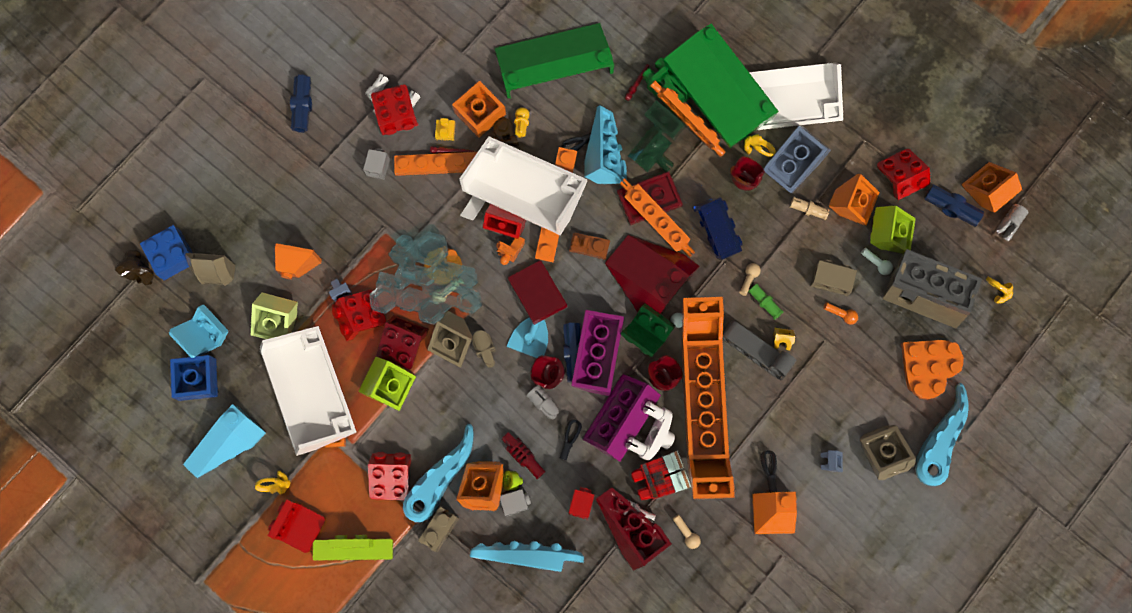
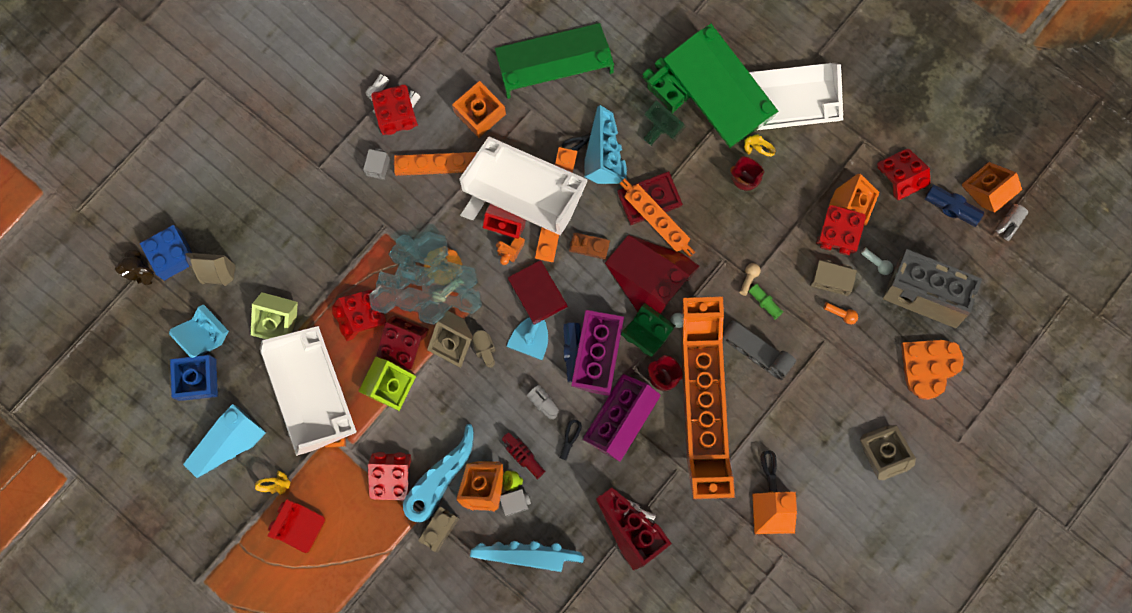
orange slope [275,243,322,279] -> none
dark blue piece [290,75,312,133] -> none
lime bracket [313,535,393,560] -> none
sand blue tile [329,279,353,302] -> none
dark red piece [430,146,474,154] -> none
yellow tile [435,118,456,140] -> none
dark brown plate [493,117,519,147] -> none
yellow axle [514,107,530,138] -> none
dark red helmet [530,355,565,389] -> none
red brick [569,487,594,520] -> none
dark red piece [624,64,649,101] -> none
white connector [625,401,675,460] -> none
clear green brick [628,127,674,172] -> none
hips [631,451,691,501] -> none
orange plate [650,80,726,157] -> none
tan bar [673,514,701,549] -> none
clear blue wedge [692,198,743,260] -> none
sand blue slope [764,126,831,194] -> none
yellow tile [773,328,795,351] -> none
tan pin [789,196,830,220] -> none
sand blue tile [821,450,843,472] -> none
lime slope [870,206,916,254] -> none
medium azure animal [915,383,969,486] -> none
yellow piece [986,276,1013,303] -> none
none -> red bracket [816,205,866,256]

